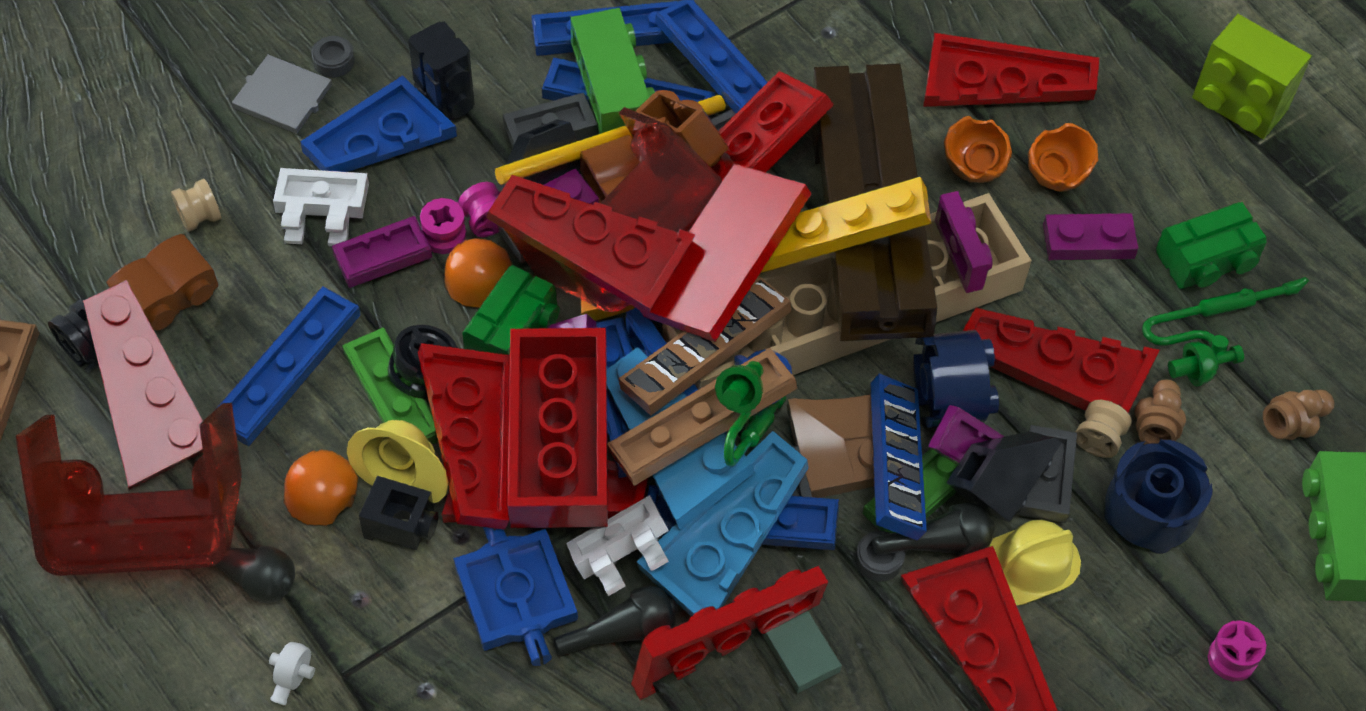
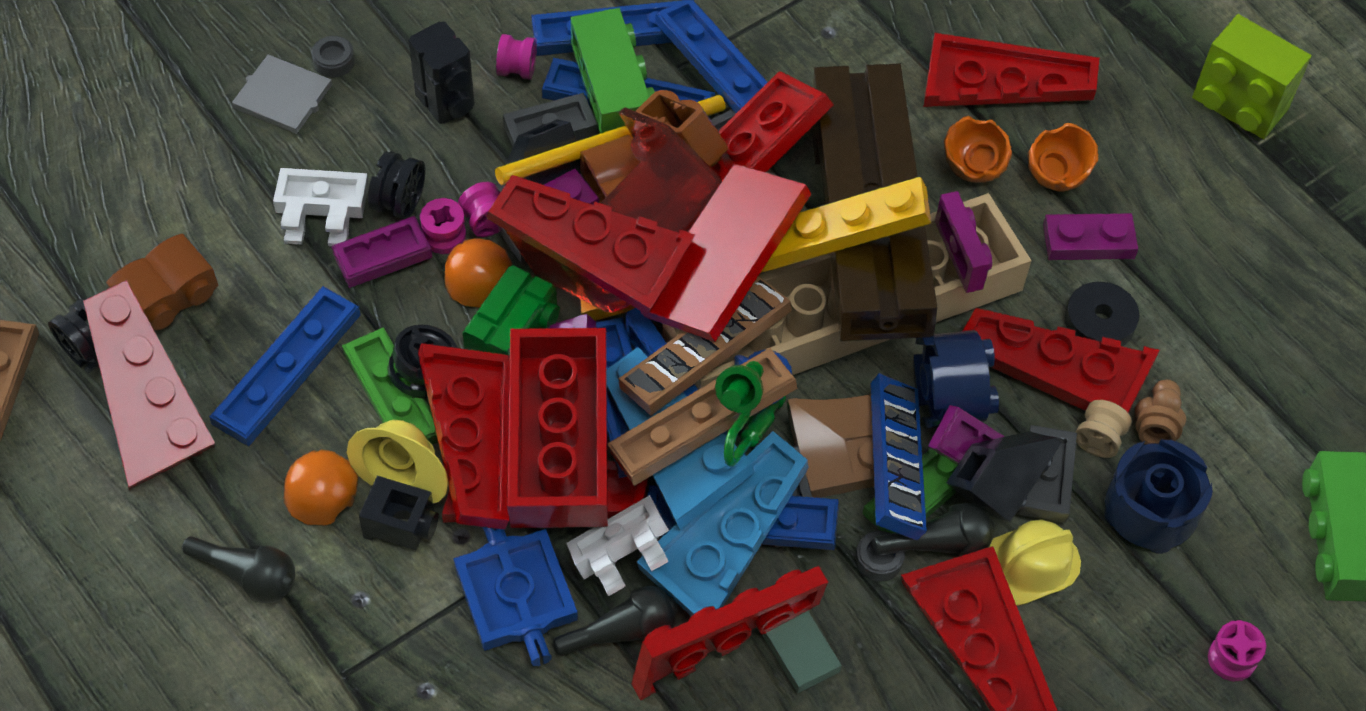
clear red windscreen [15,403,242,576] -> none
tan wheel [171,178,222,232] -> none
white piece [269,642,315,705] -> none
blue wing [300,75,457,172] -> none
green piece [1142,277,1309,387] -> none
green brick [1156,202,1267,289] -> none
medium nougat piece [1263,389,1335,440] -> none
none -> black wheel [368,151,426,219]
none -> dark pink wheel [496,34,537,80]
none -> black piece [1065,281,1140,346]

